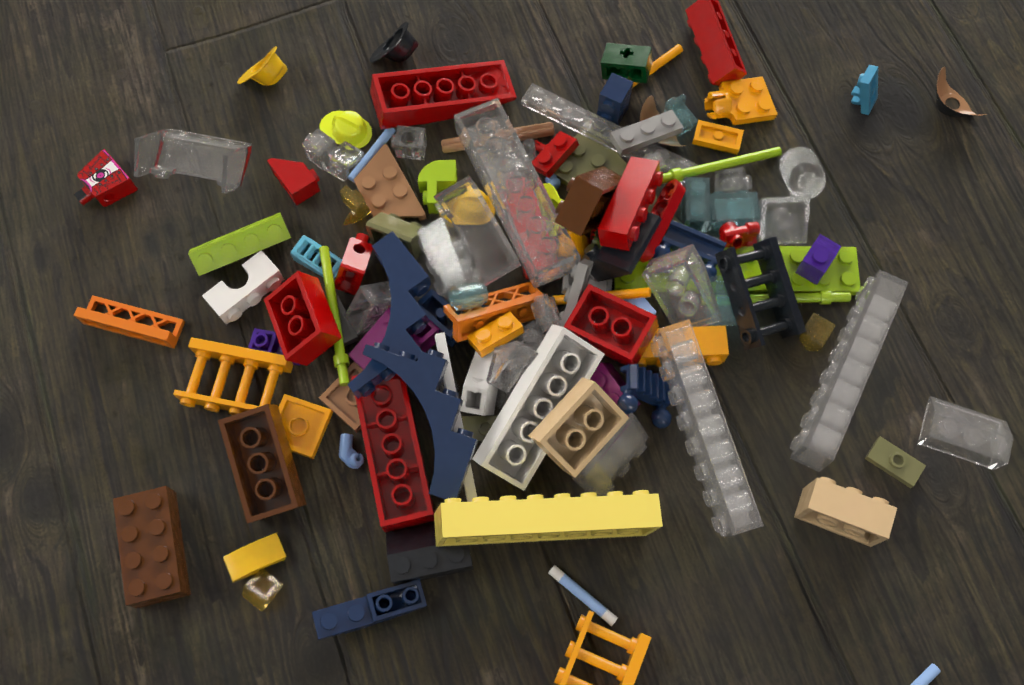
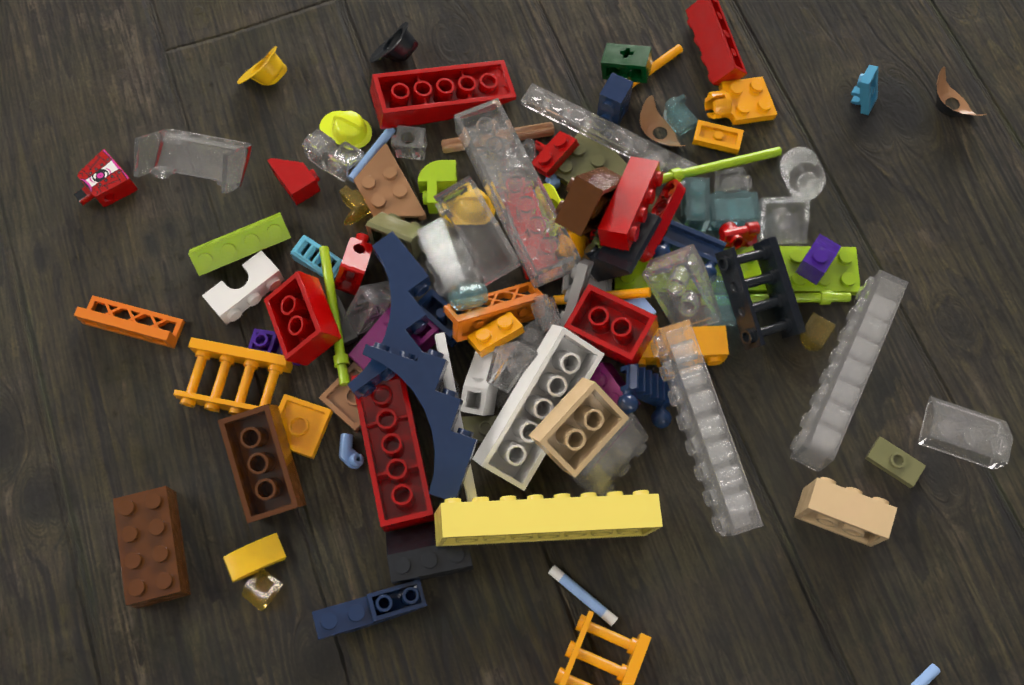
light grey plate [609,110,684,156] -> none

